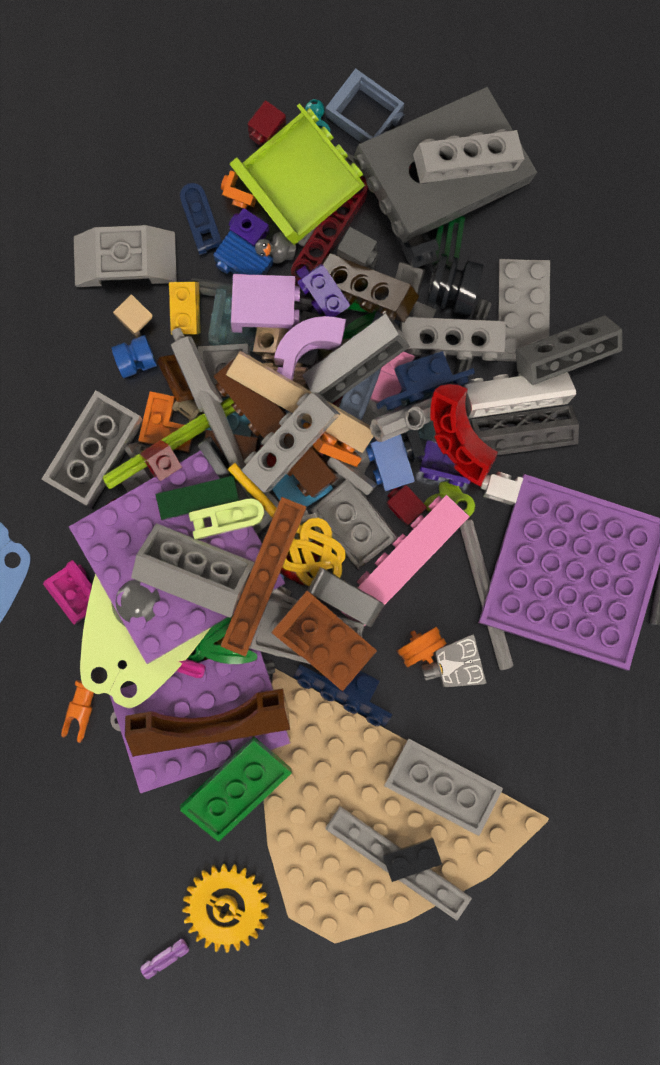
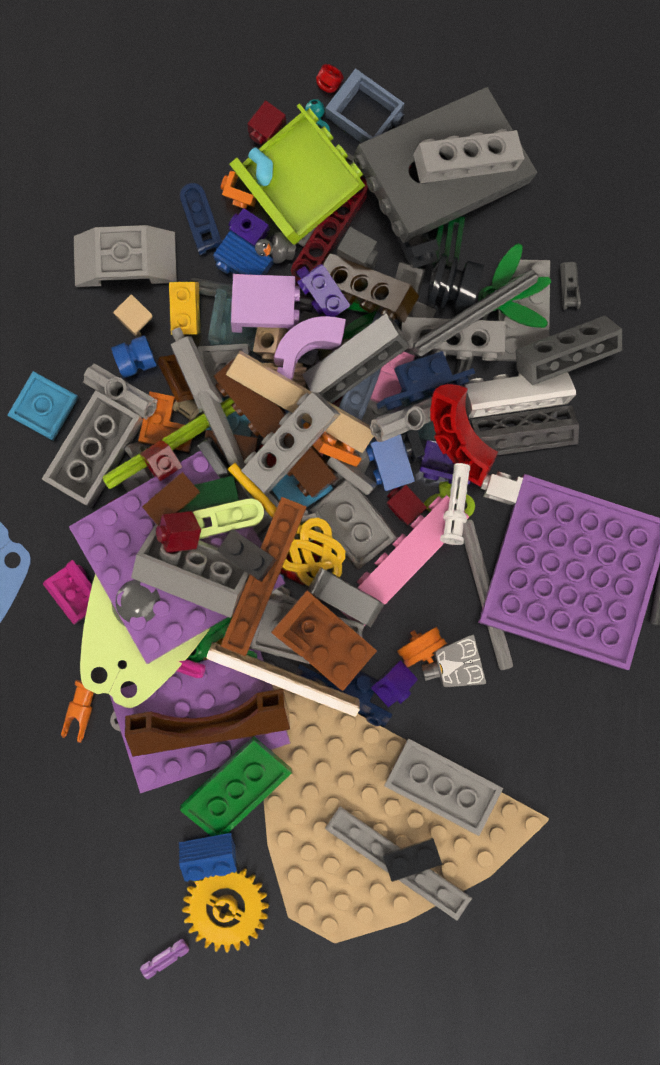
none -> dark azure plate [8,371,79,441]
none -> light grey piece [83,364,158,420]
none -> reddish brown tile [142,472,201,526]
none -> dark red brick [156,511,201,553]
none -> blue brick [179,833,237,882]
none -> tile [206,642,360,717]
none -> black plate [217,529,277,582]
none -> medium azure arm [248,147,273,186]
none -> red tile [316,64,344,93]
none -> dark purple brick [371,660,418,707]
none -> dark grey axle [412,269,539,356]
none -> white pin [440,463,470,545]
none -> green plant [478,243,551,328]
none -> dark grey bar [560,262,581,310]

